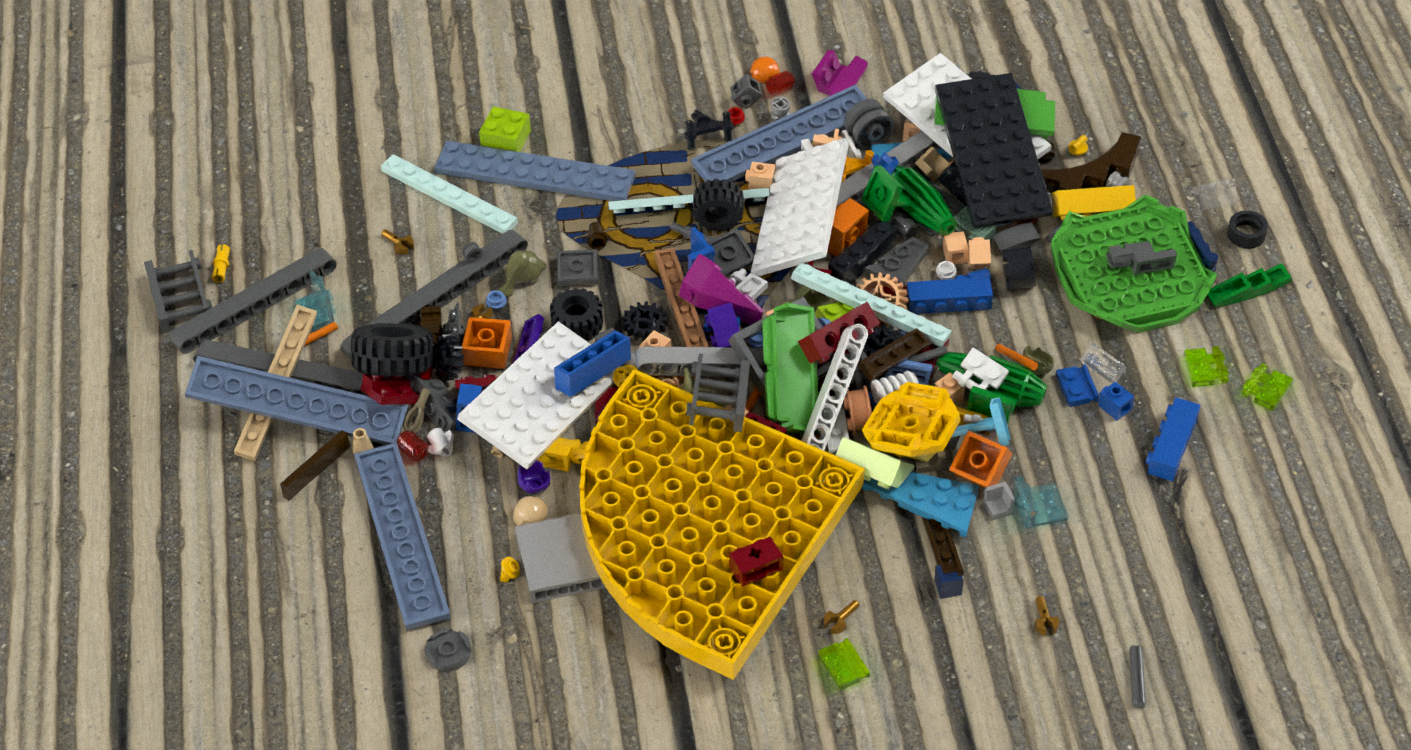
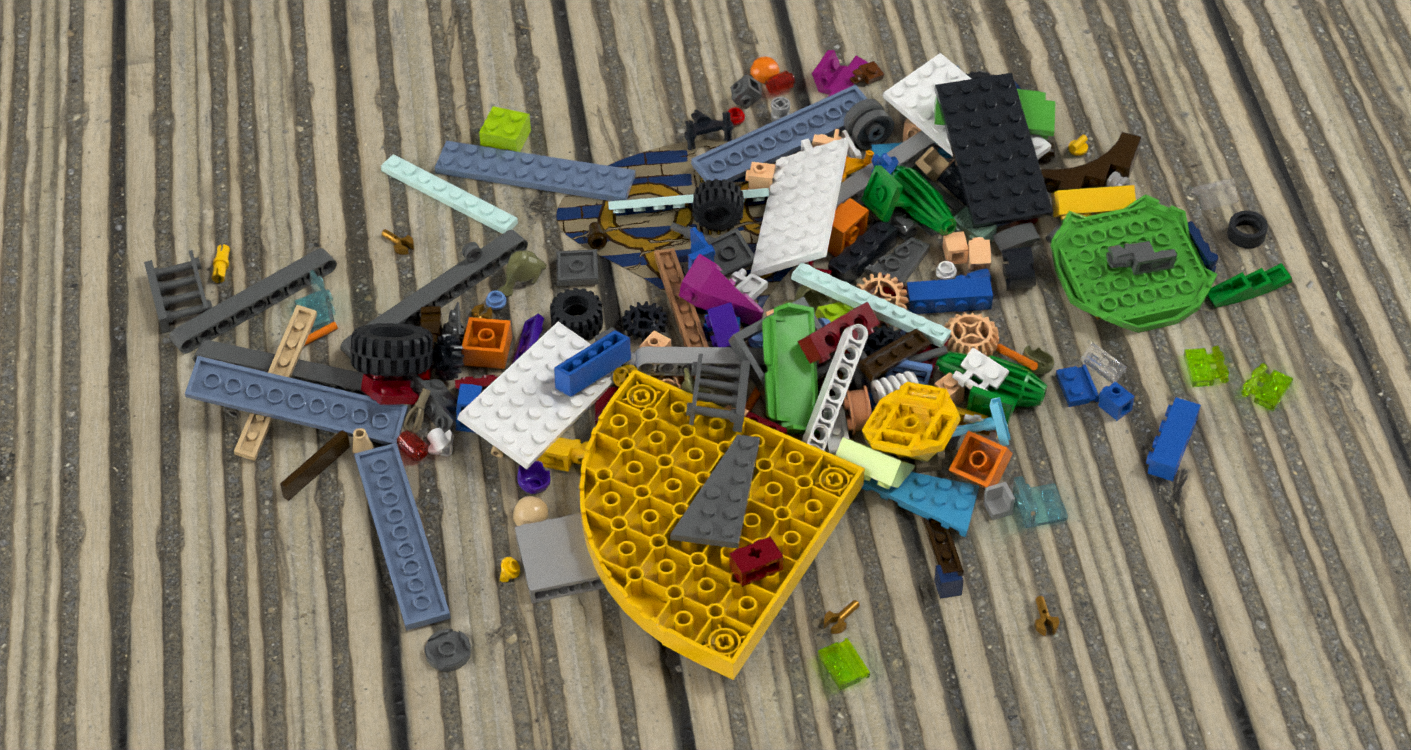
dark grey axle [1129,645,1146,708] -> none
none -> dark grey wing [670,435,760,548]
none -> reddish brown plate [850,61,885,85]
none -> light nougat gear [944,312,999,357]

